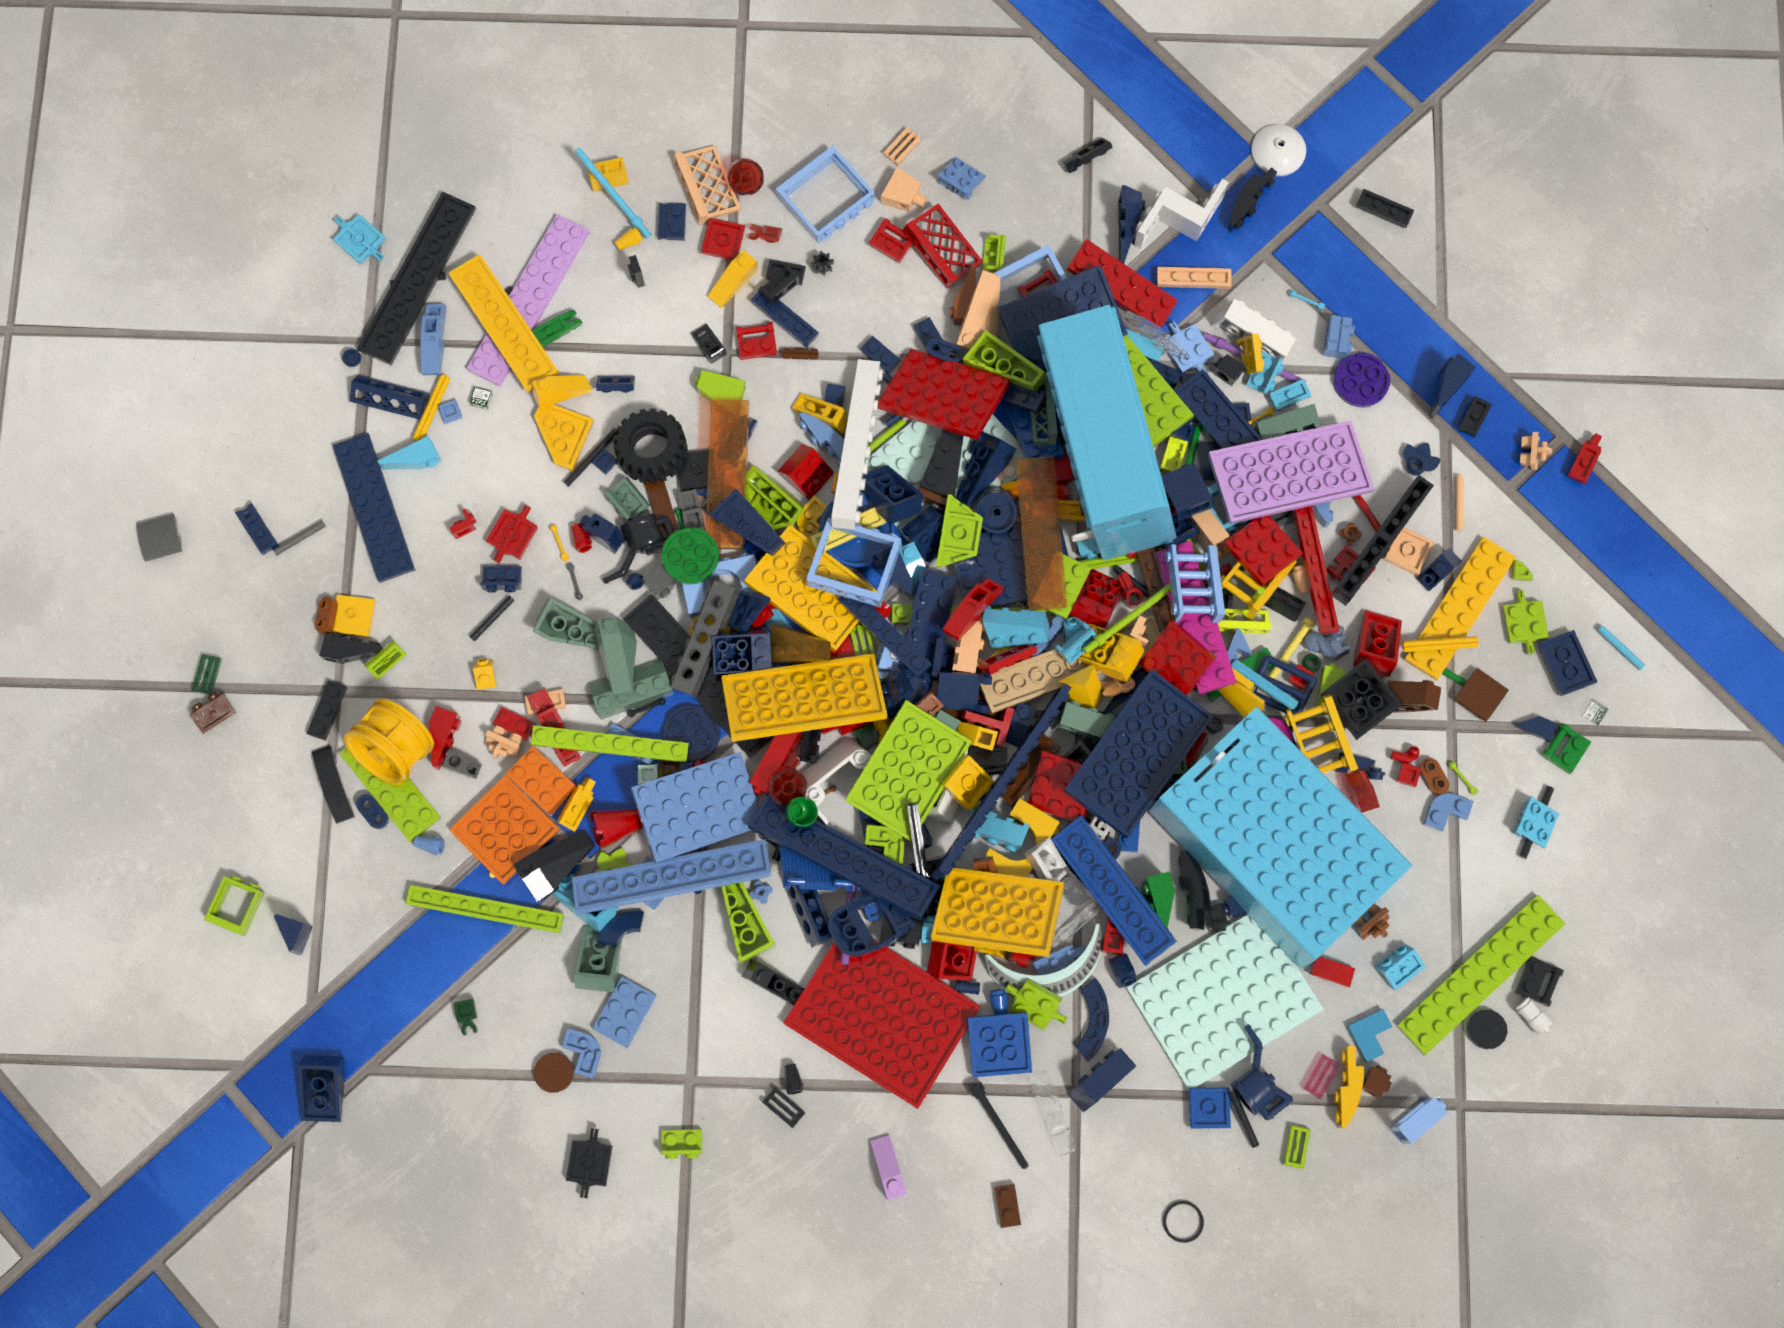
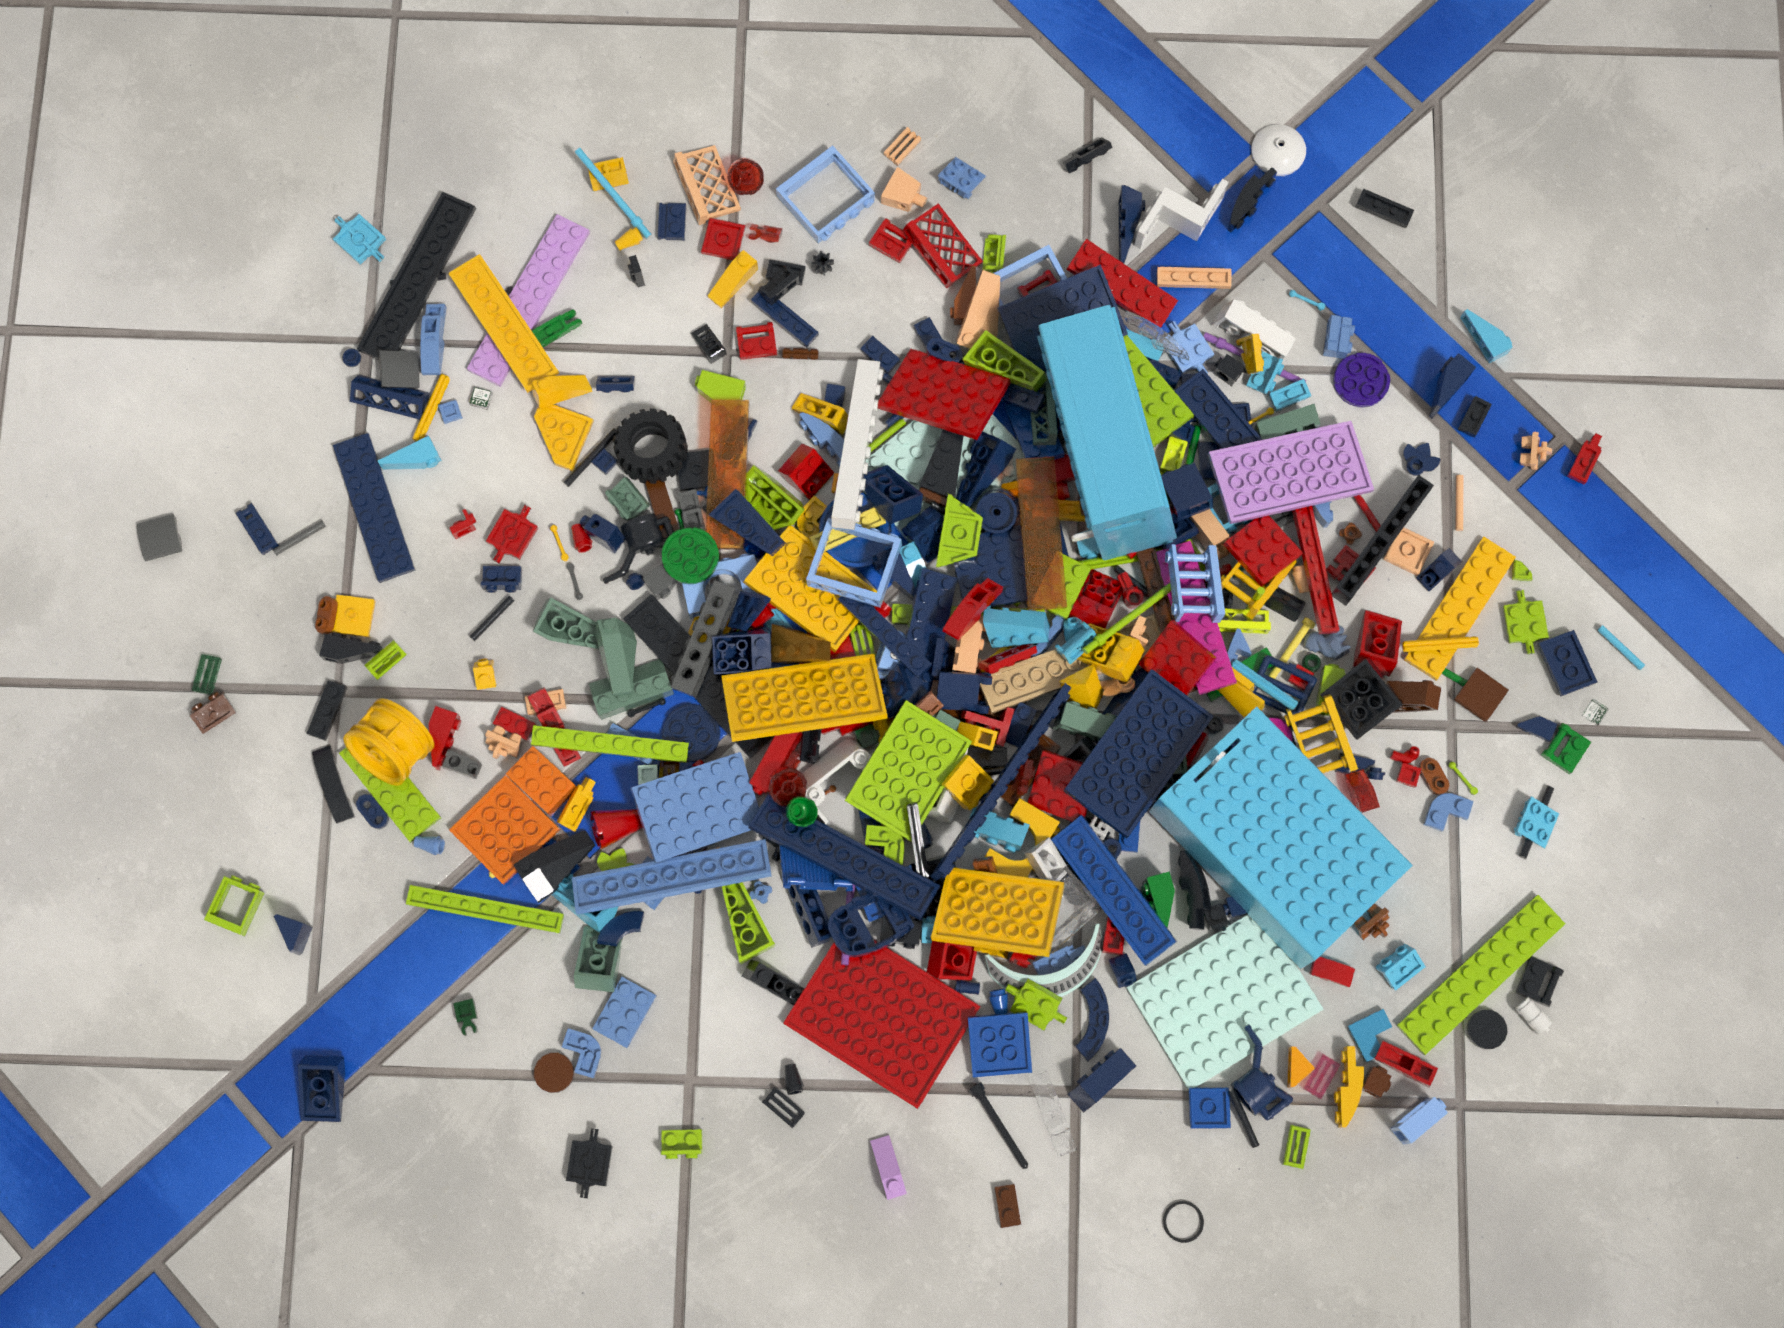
none -> dark grey slope [379,350,420,389]
none -> clear red plate [1017,759,1035,796]
none -> light orange slope [1287,1046,1315,1088]
none -> red slope [1375,1041,1438,1088]
none -> medium azure slope [1460,309,1513,363]

